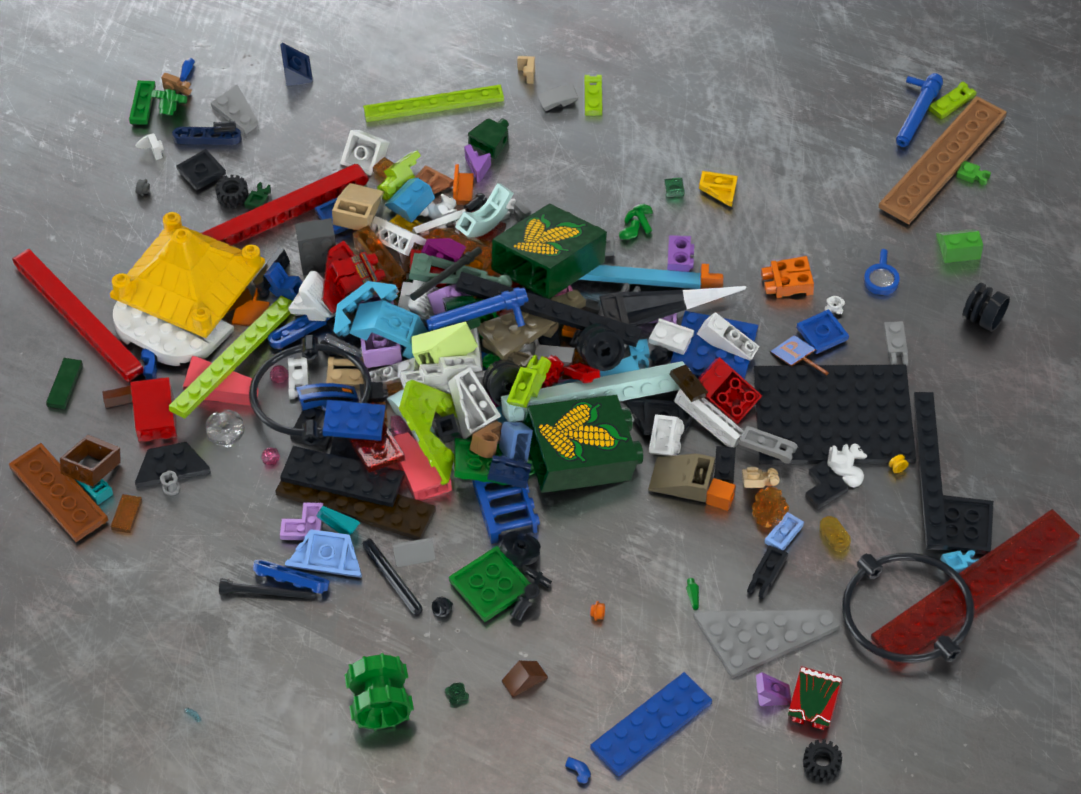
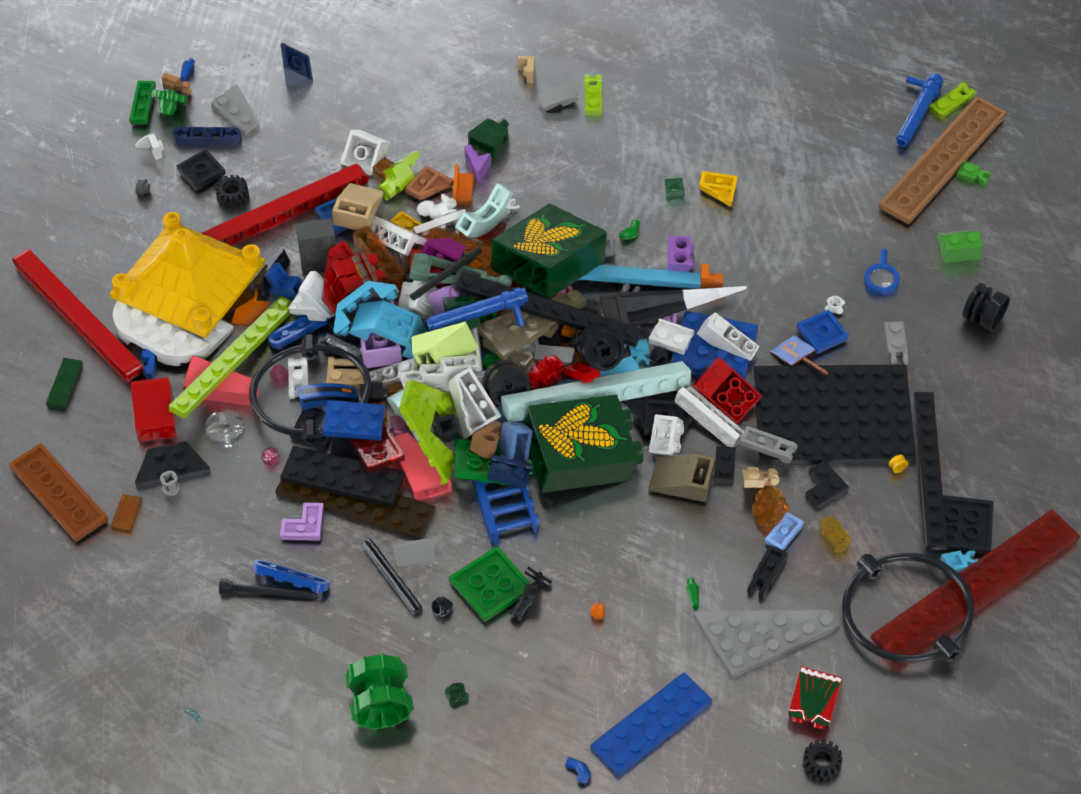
reddish brown window [60,434,121,487] -> none
teal slope [75,479,114,505] -> none
reddish brown slope [102,386,132,408] -> none
black pin [213,119,236,133] -> none
dark green plate [244,182,271,210] -> none
light blue wing [285,529,362,578] -> none
teal slope [316,506,360,536] -> none
lime tile [363,84,504,122] -> none
dark azure slope [385,177,435,223] -> none
black pin [464,193,487,213] -> none
black plate [500,531,541,567] -> none
reddish brown slope [502,660,548,698] -> none
lime plate [507,355,551,408] -> none
light grey plate [513,200,531,221] -> none
green plant [624,203,653,234] -> none
dark brown plate [669,365,708,402] -> none
orange panel [706,478,736,511] -> none
medium lavender slope [756,672,791,706] -> none
orange hips [761,256,814,298] -> none
white animal [827,444,867,488] -> none

